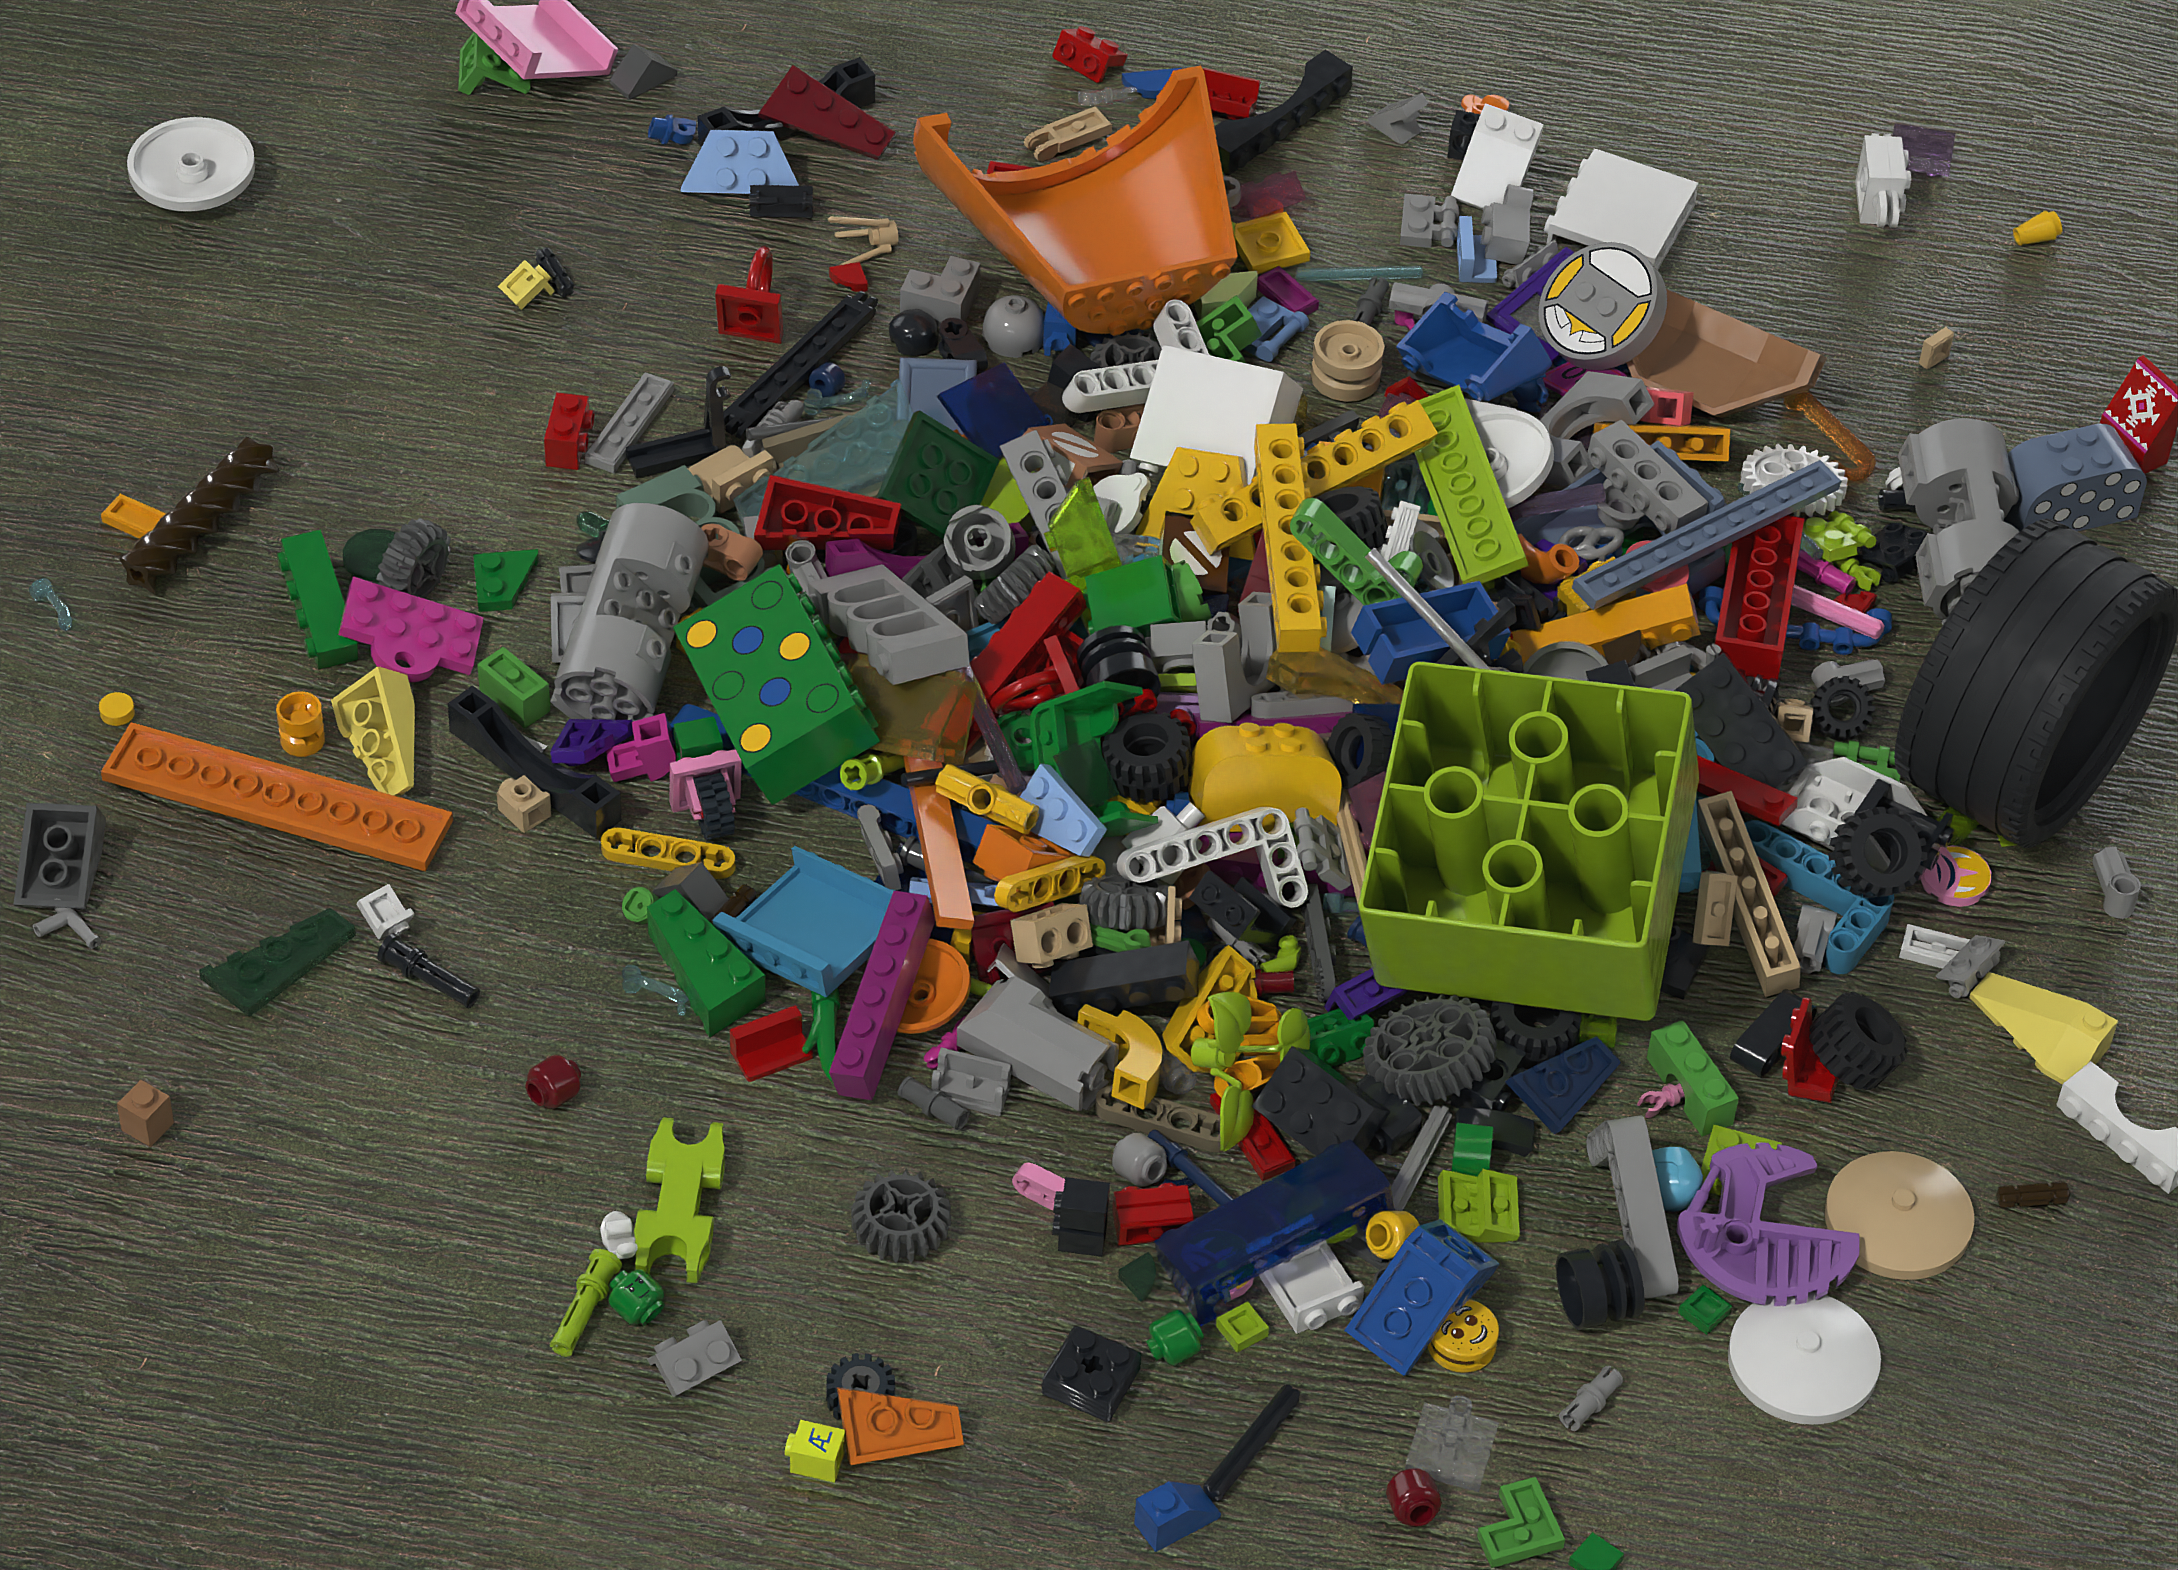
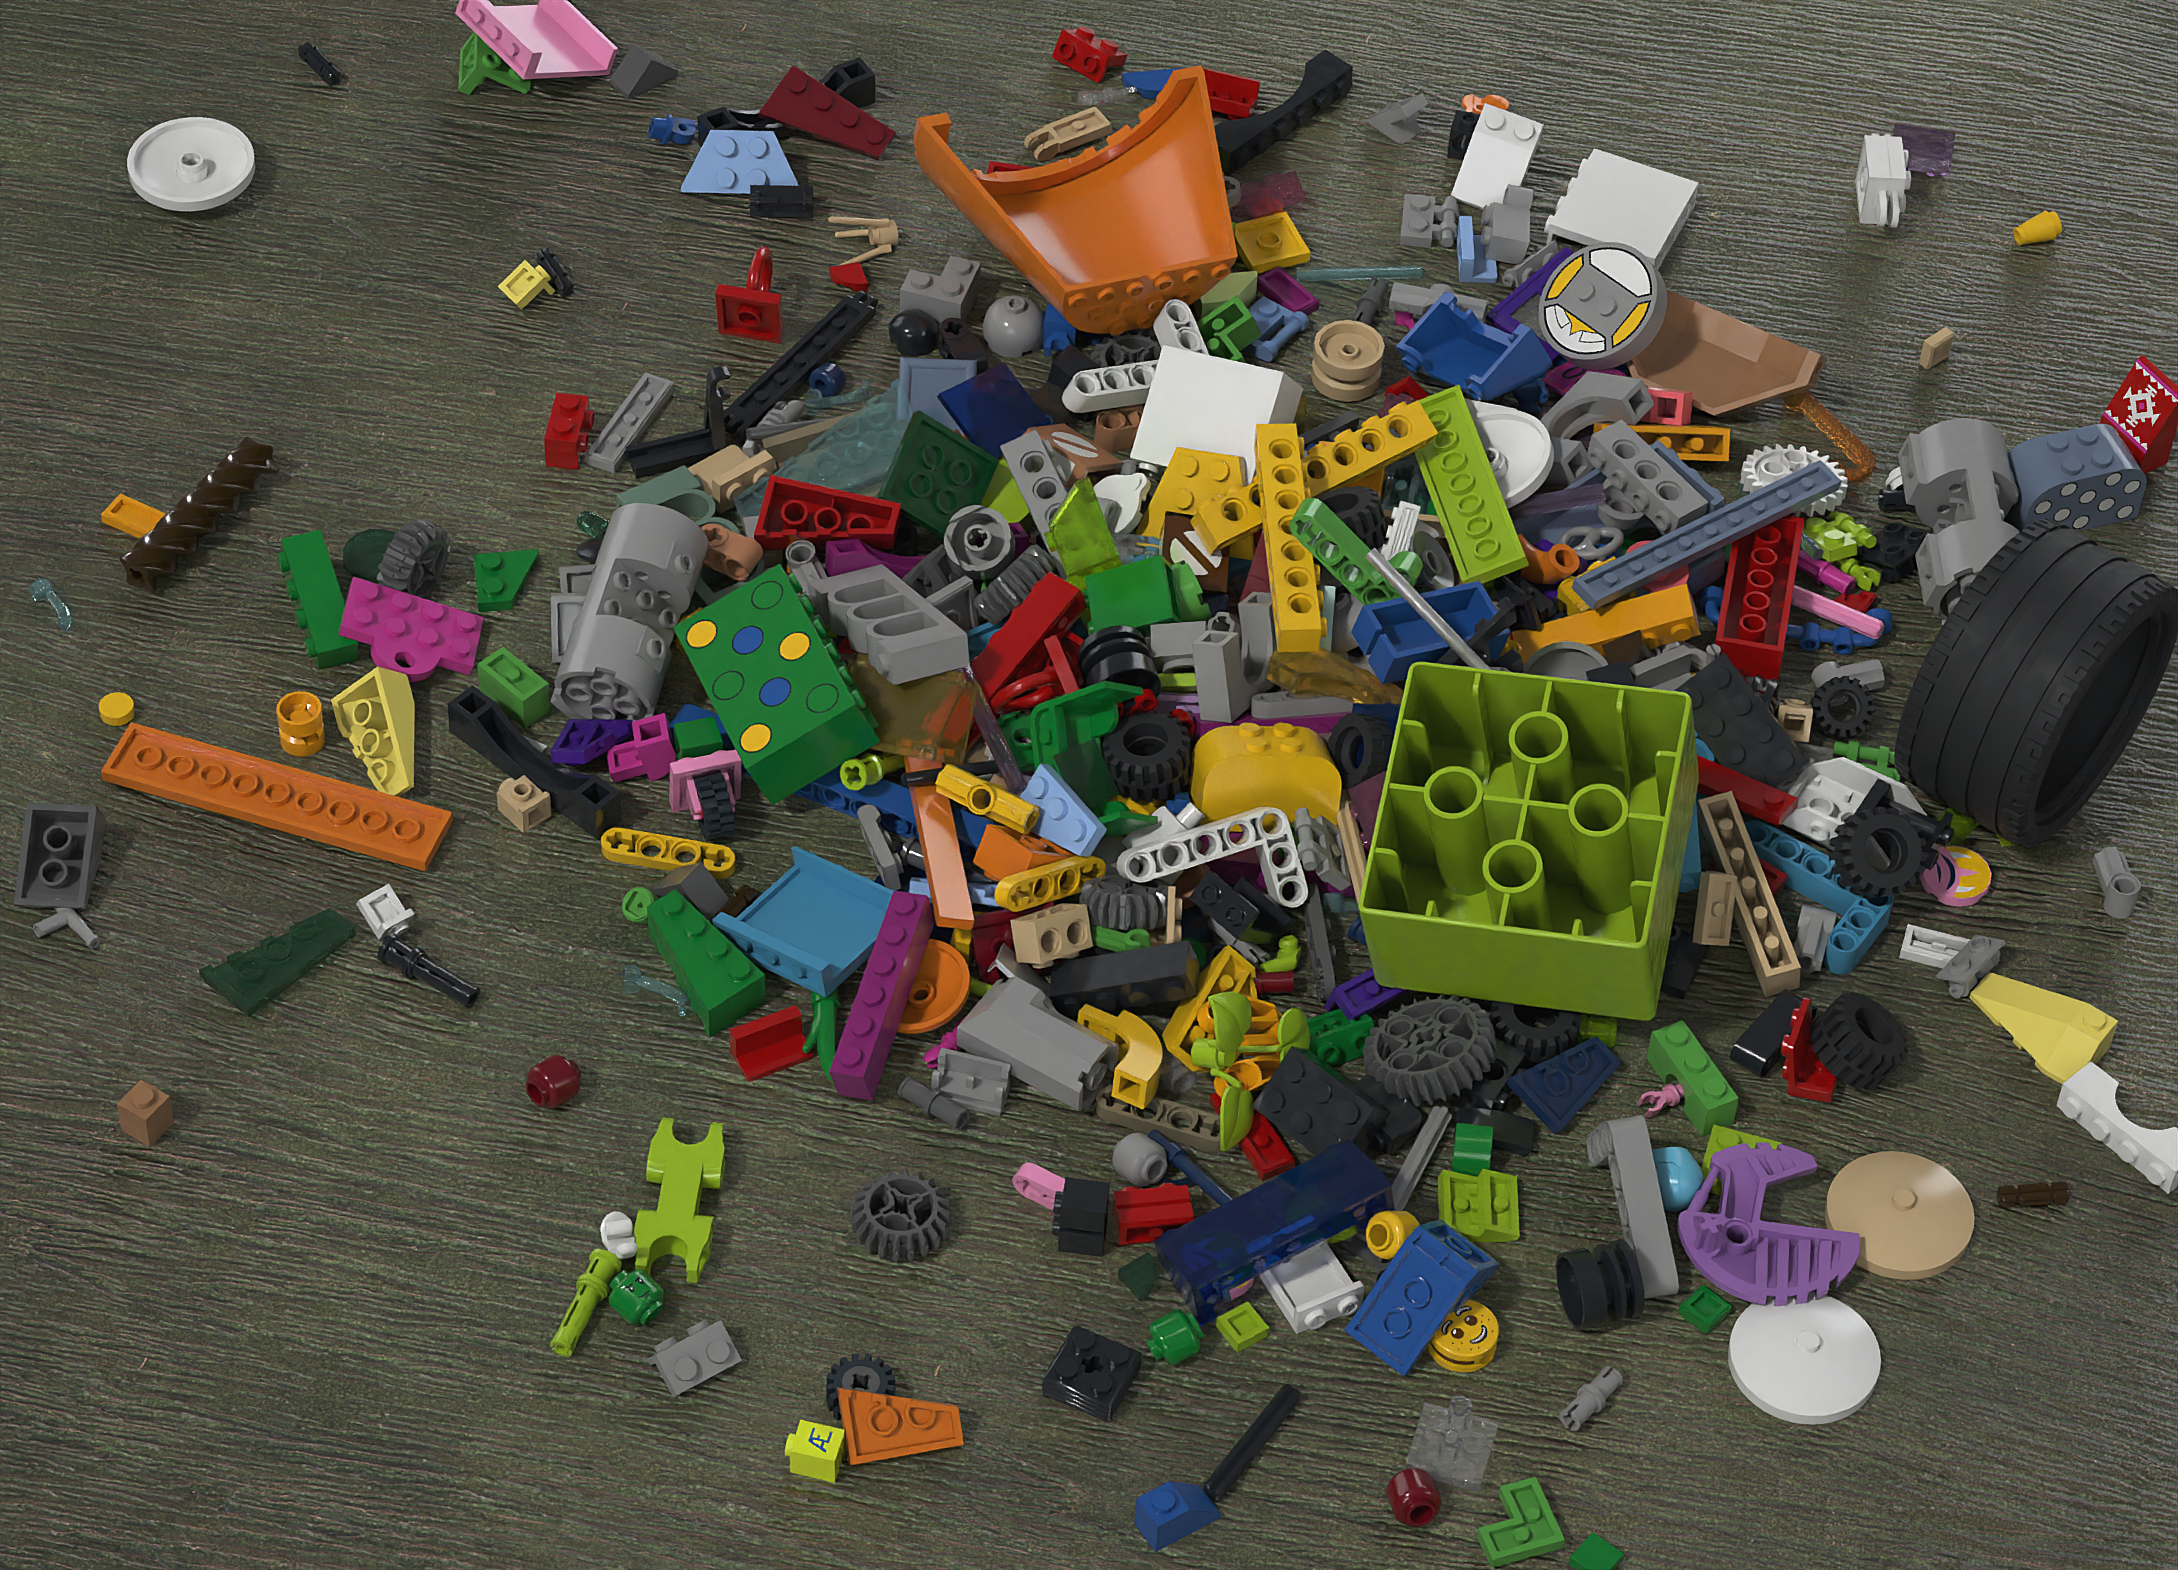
none -> black axle [298,41,342,86]

